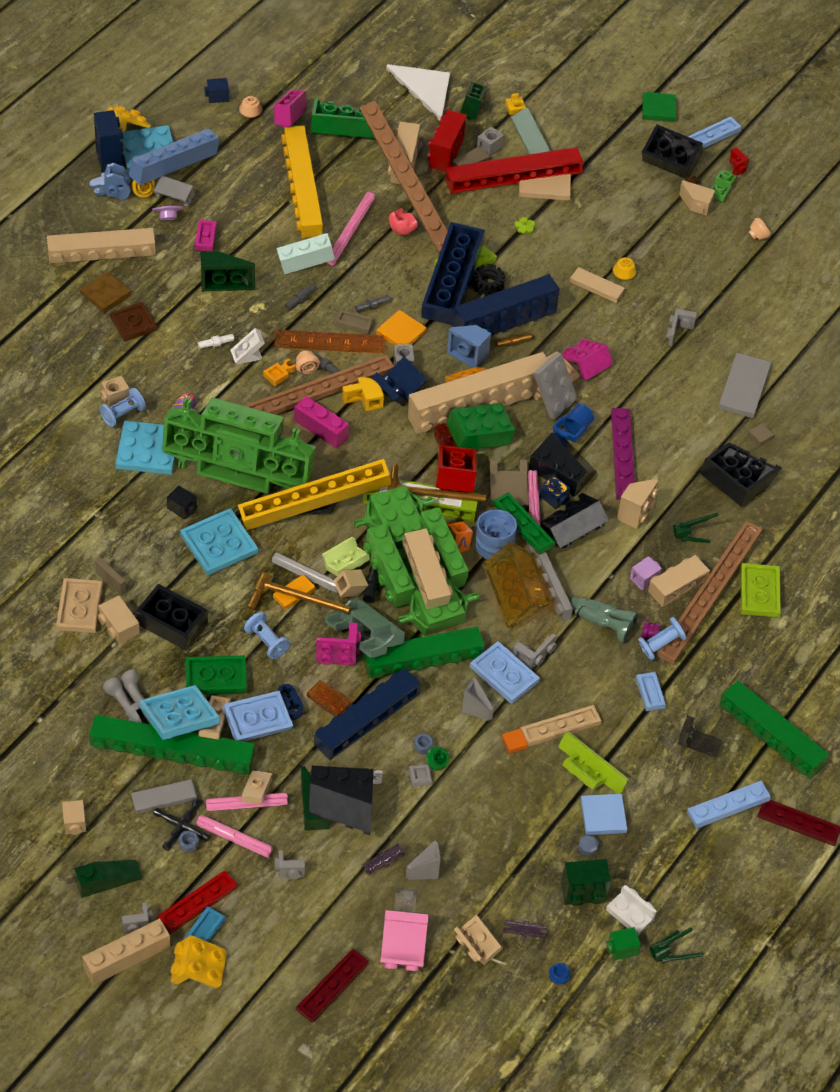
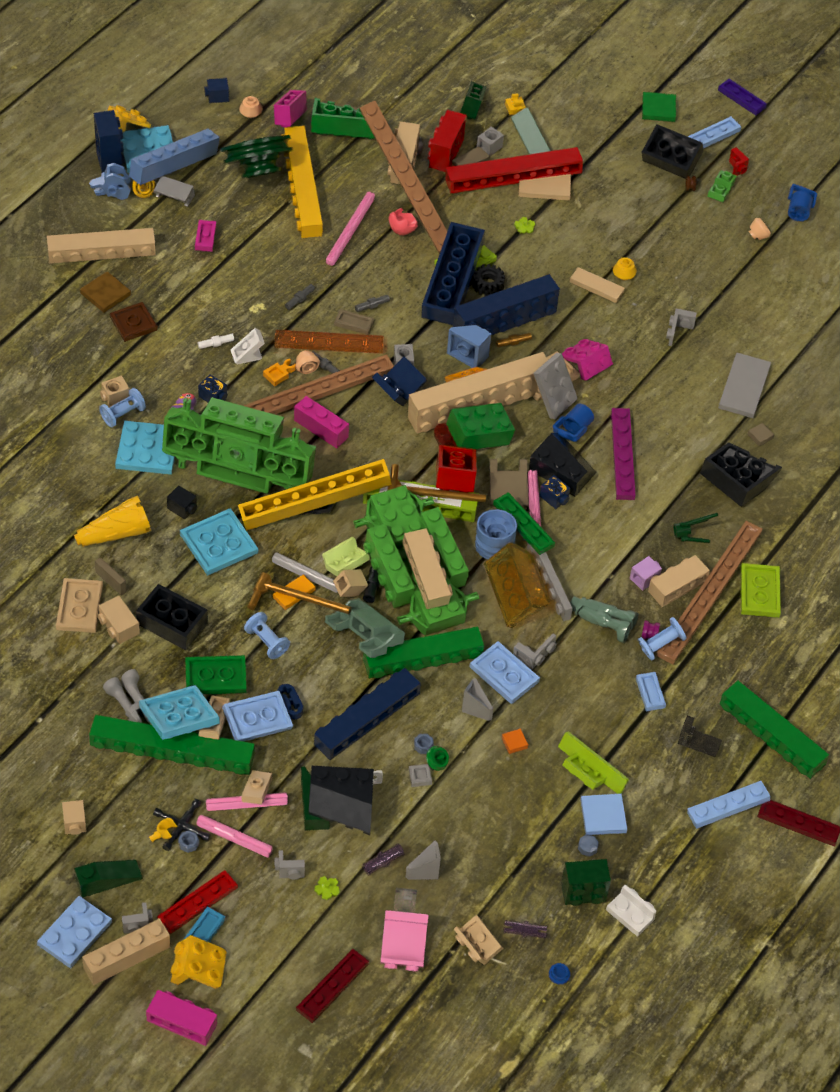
light grey tile [131,779,196,814] -> none
lavender piece [152,206,183,220] -> none
dark green slope [200,251,255,292] -> none
light aqua brick [277,233,335,275] -> none
clear orange plate [307,680,351,717] -> none
dark pink bracket [316,623,361,666] -> none
yellow brick [342,377,384,411] -> none
light orange tile [376,310,427,345] -> none
white tile [387,64,450,121] -> none
orange brick [447,521,473,552] -> none
tan tile [520,705,602,747] -> none
wedge [541,493,609,548] -> none
green brick [606,927,641,961] -> none
tan slope [617,479,659,529] -> none
dark green plant [649,927,704,964] -> none
tan slope [679,180,715,216] -> none
none -> light blue plate [37,896,112,969]
none -> yellow cone [74,496,152,547]
none -> dark pink brick [146,990,217,1046]
none -> yellow piece [149,818,178,842]
none -> dark blue brick [198,374,228,403]
none -> dark green wheel [221,135,293,179]
none -> lime plant [314,876,340,900]
none -> dark purple tile [718,79,767,115]
none -> blue piece [788,184,817,221]

